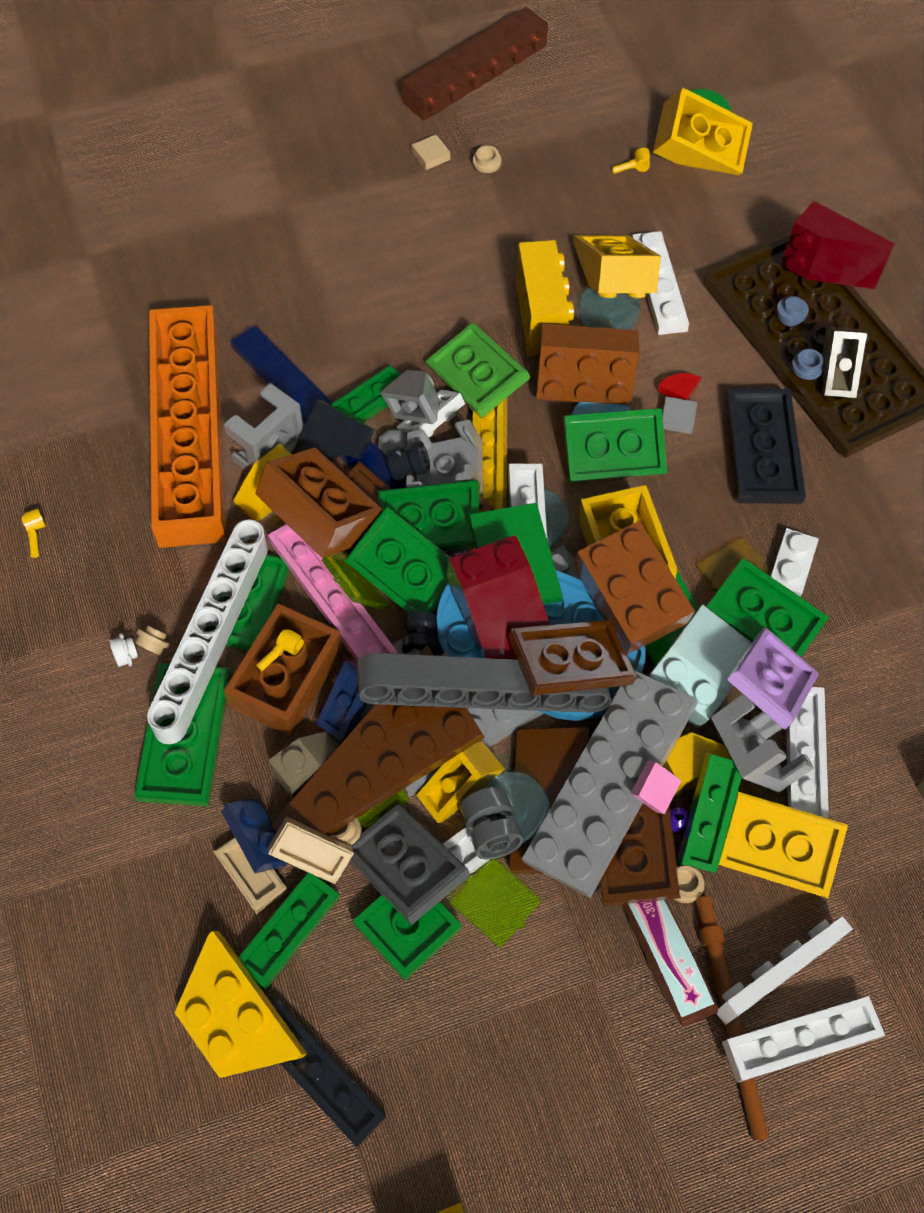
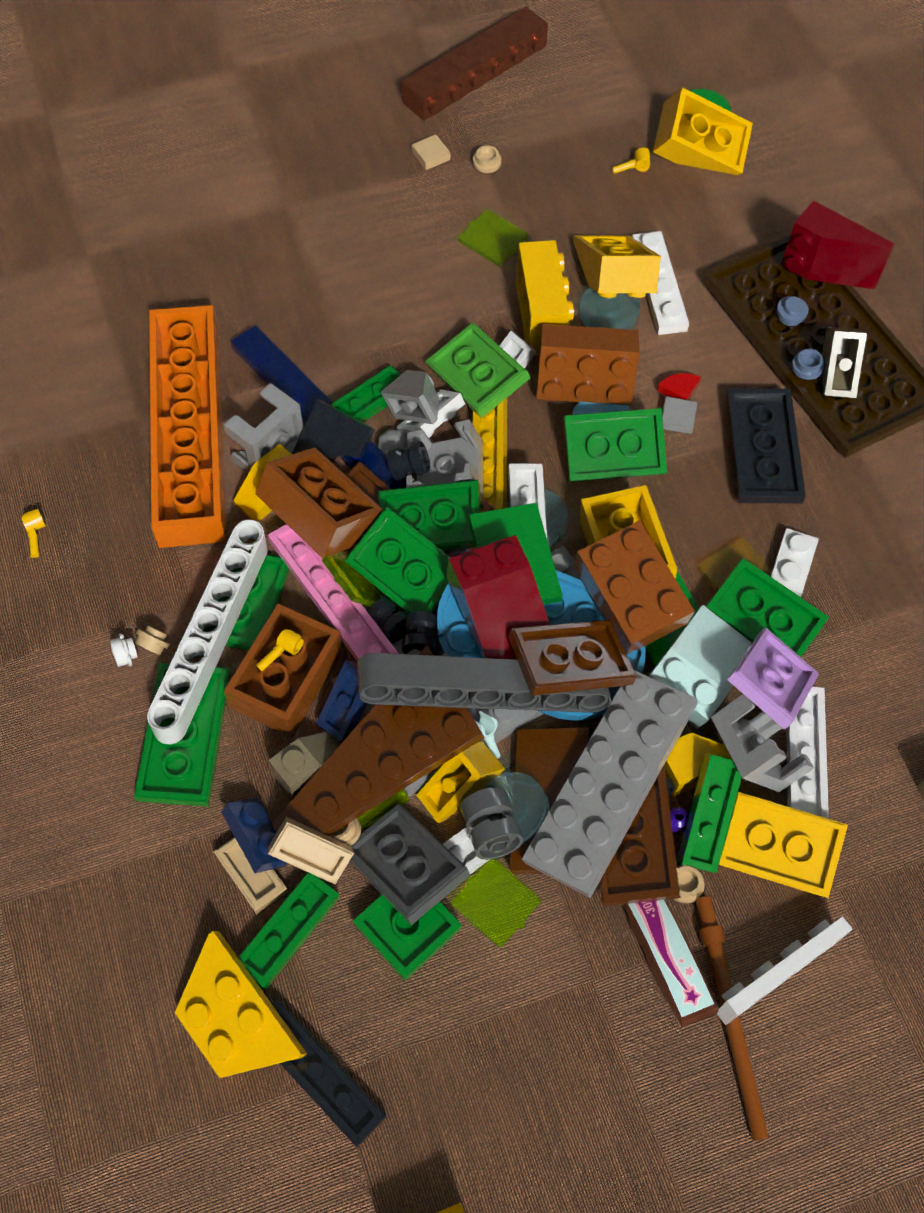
bright pink tile [631,760,681,814] -> none
white plate [722,996,885,1083] -> none
none -> black wheel [367,597,407,644]
none -> clear neon green piece [458,209,528,266]
none -> light aqua hand [474,710,501,759]
none -> white plate [500,331,537,368]

